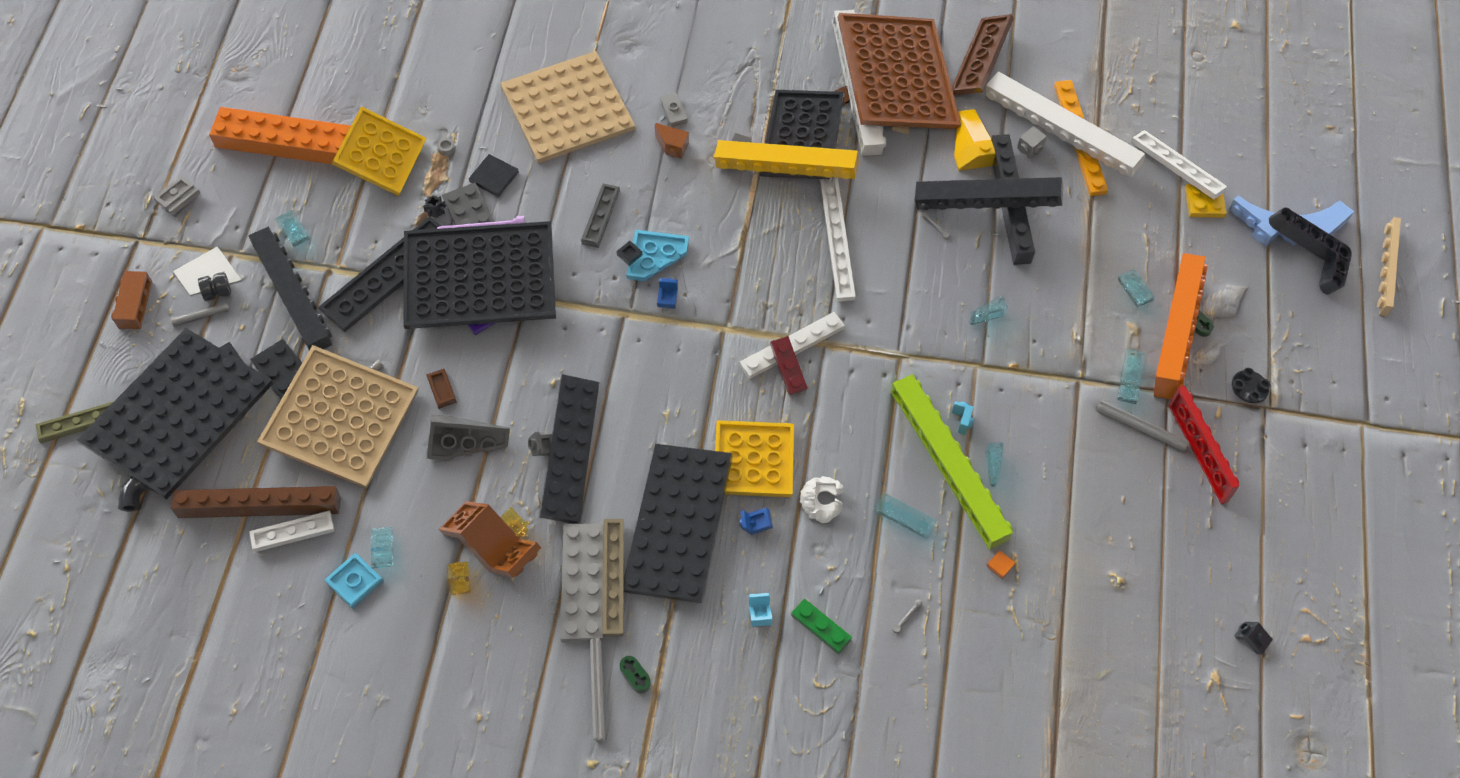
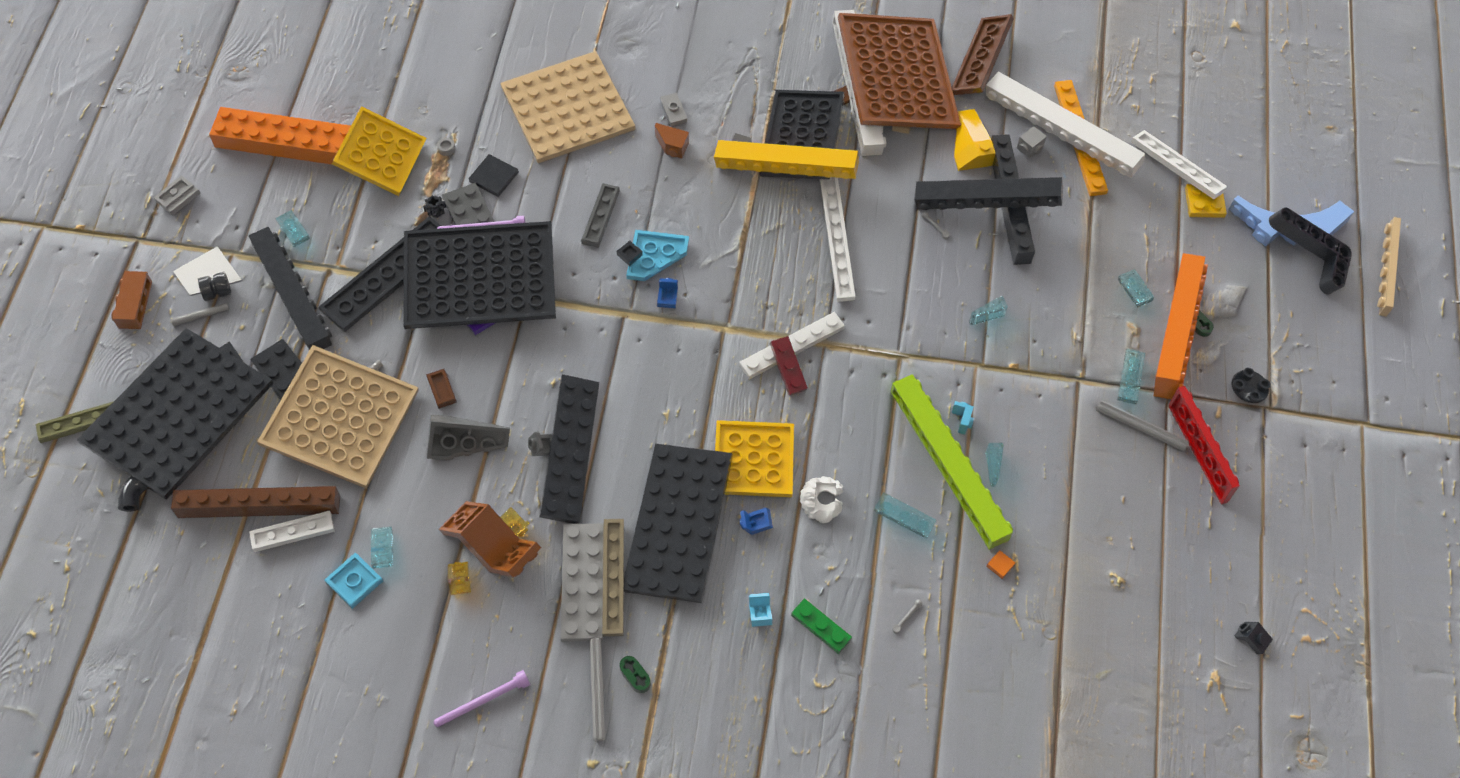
none -> lavender piece [434,670,530,727]

